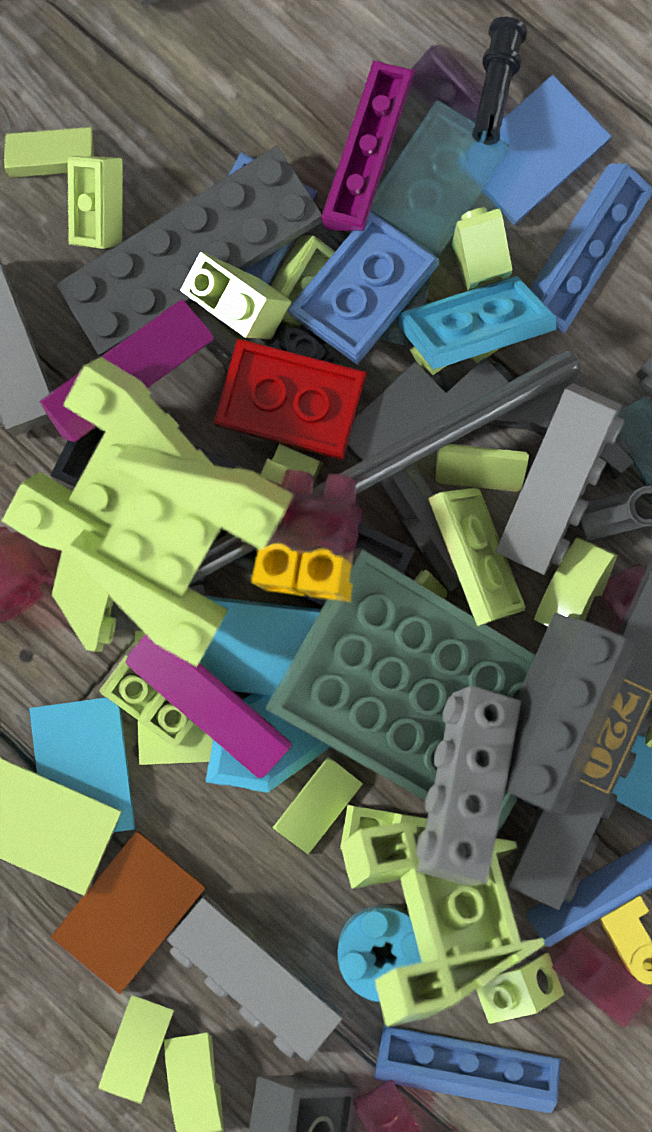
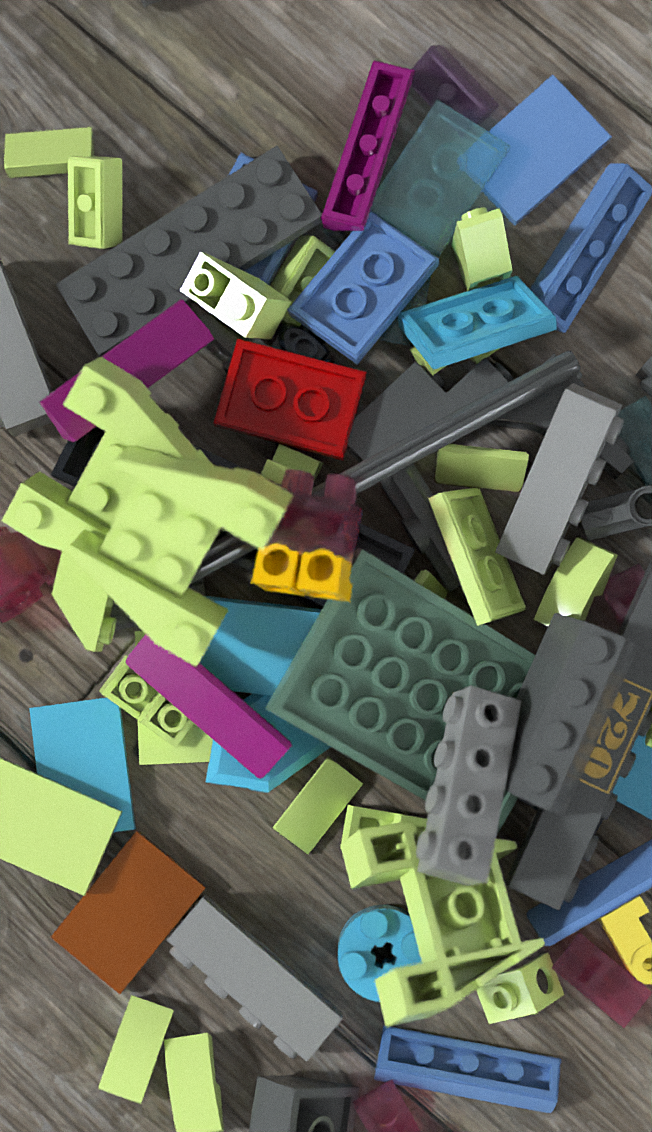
black pin [472,16,528,145] -> none

